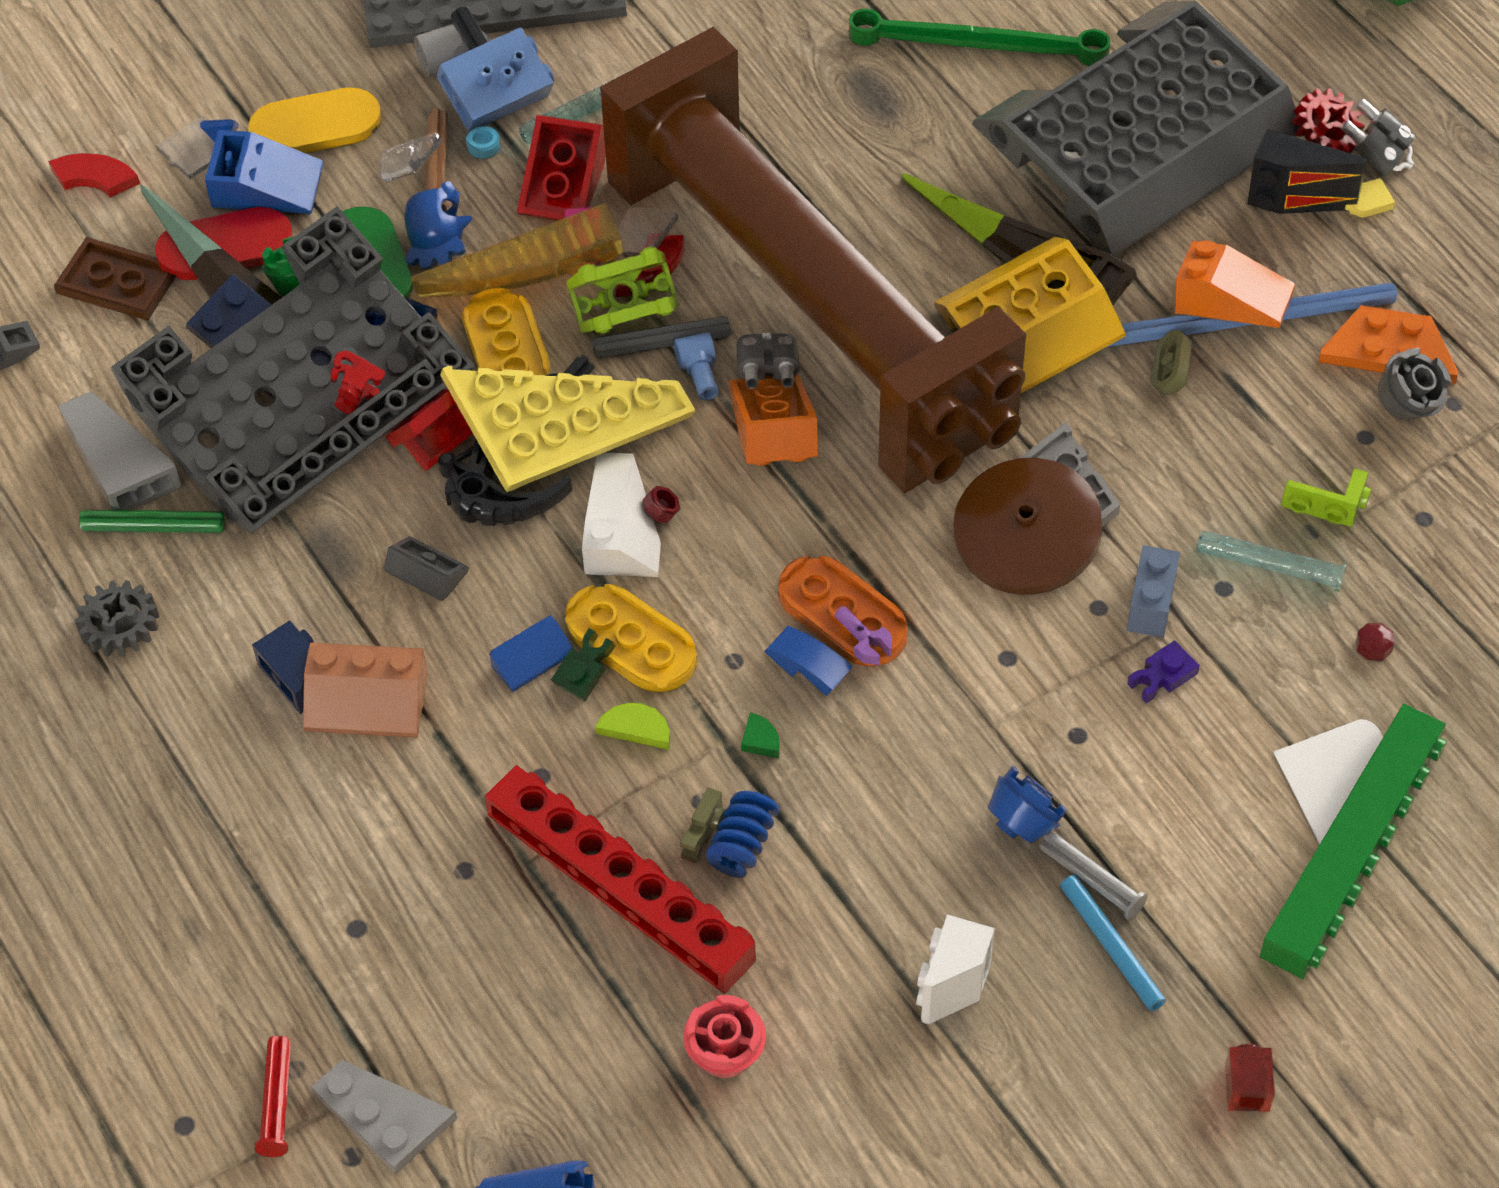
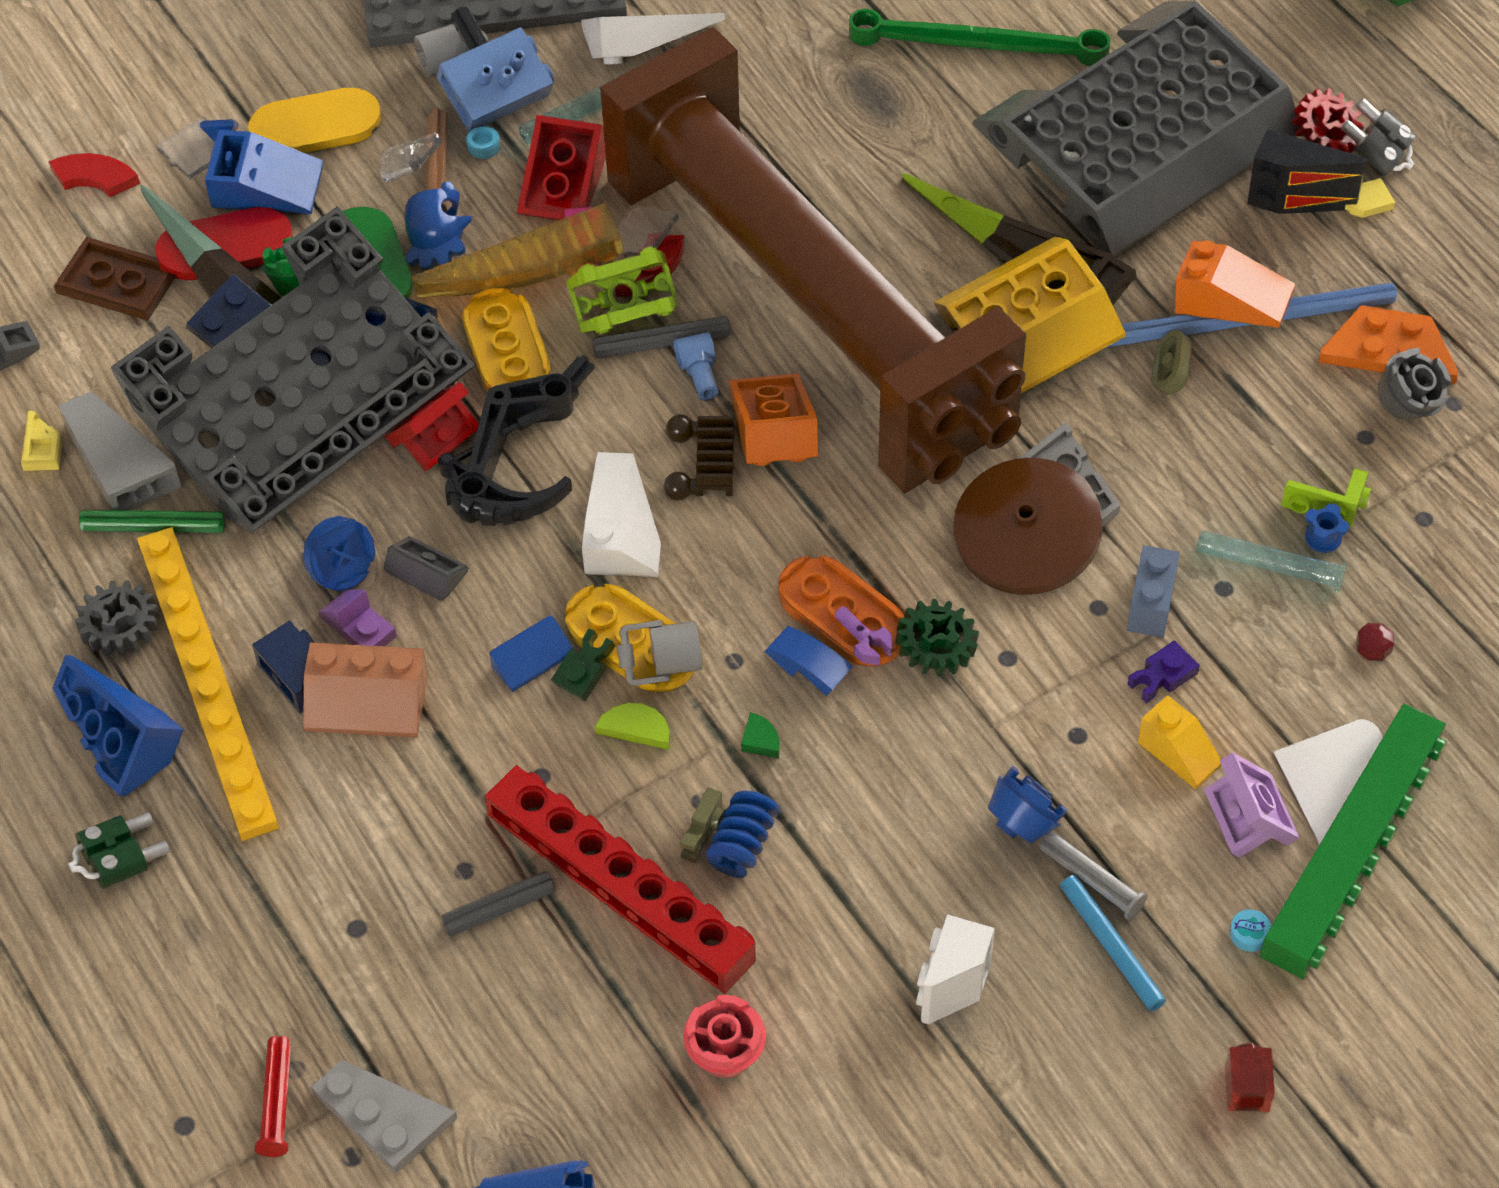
red piece [330,350,385,415] -> none
light yellow wing [440,366,696,493] -> none
dark red tile [642,486,680,523] -> none
dark grey piece [736,333,800,389] -> none
none -> light yellow tile [21,411,63,471]
none -> blue wedge [52,655,184,796]
none -> dark green piece [68,812,170,889]
none -> yellow plate [137,527,279,841]
none -> blue tile [303,516,375,591]
none -> medium lavender slope [318,589,397,646]
none -> dark grey axle [441,871,555,936]
none -> white wedge [581,13,725,64]
none -> light grey piece [617,620,702,686]
none -> dark brown gear [664,414,734,500]
none -> dark green gear [895,599,979,677]
none -> yellow slope [1138,695,1222,789]
none -> lavender bracket [1204,752,1300,858]
none -> medium azure tile [1229,909,1271,952]
none -> blue brick [1305,504,1349,553]

